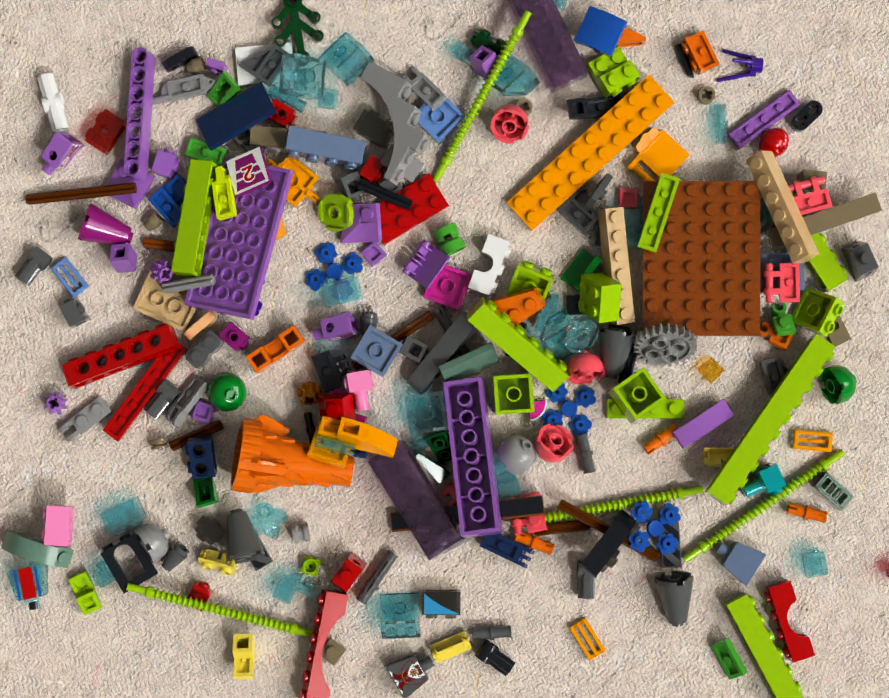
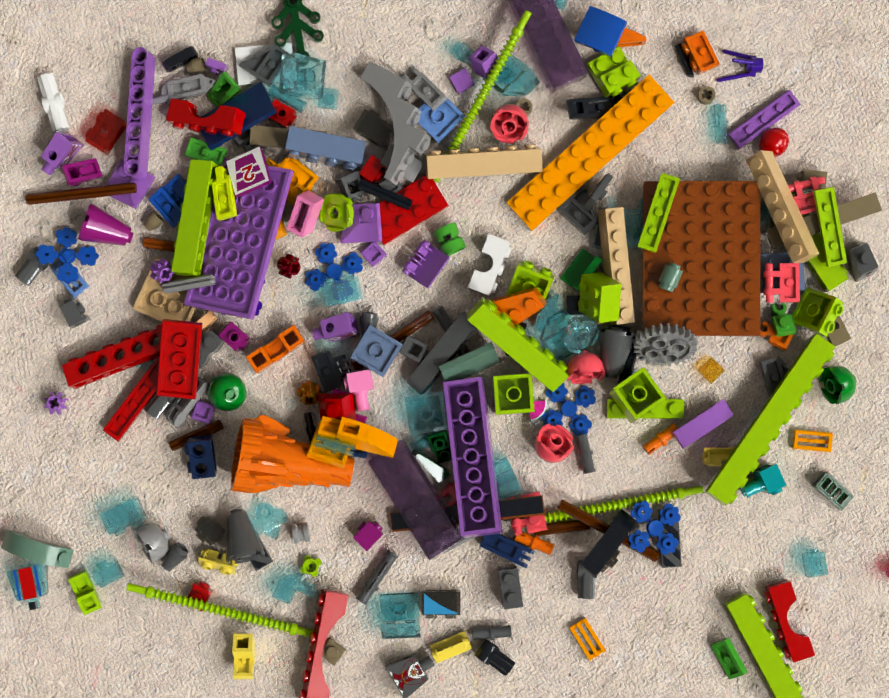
bright pink brick [42,505,74,546] -> none
light grey hinge [58,396,113,443] -> none
black panel [100,533,158,594] -> none
medium lavender brick [109,243,138,273] -> none
dark tan bush [150,438,169,450] -> none
medium lavender brick [151,148,180,179] -> none
green slope [193,477,220,508] -> none
clear light blue slope [319,32,374,86] -> none
red torso [330,553,367,593] -> none
dark pink plate [423,265,472,311] -> none
dark green hinge [470,28,507,58] -> none
light grey cylinder [496,435,536,474] -> none
coral tile [618,188,638,209] -> none
light orange piece [626,128,689,181] -> none
dark grey cone [655,571,694,627] -> none
lime hose [682,449,845,563] -> none
sand blue torso [716,541,766,586] -> none
orange pin [786,502,828,523] -> none
black beam [790,100,823,132] -> none
none -> blue plant [35,227,99,284]
none -> magenta slope [61,158,103,187]
none -> red plate [157,319,203,399]
none -> red arch [166,98,246,137]
none -> dark red gear [277,253,301,279]
none -> bright pink brick [286,191,324,238]
none -> magenta brick [353,521,384,551]
none -> tan brick [425,144,542,179]
none -> medium lavender tile [449,68,475,95]
none -> dark grey brick [498,566,523,610]
none -> sand green brick [658,262,683,293]
none -> lime plate [813,187,847,267]

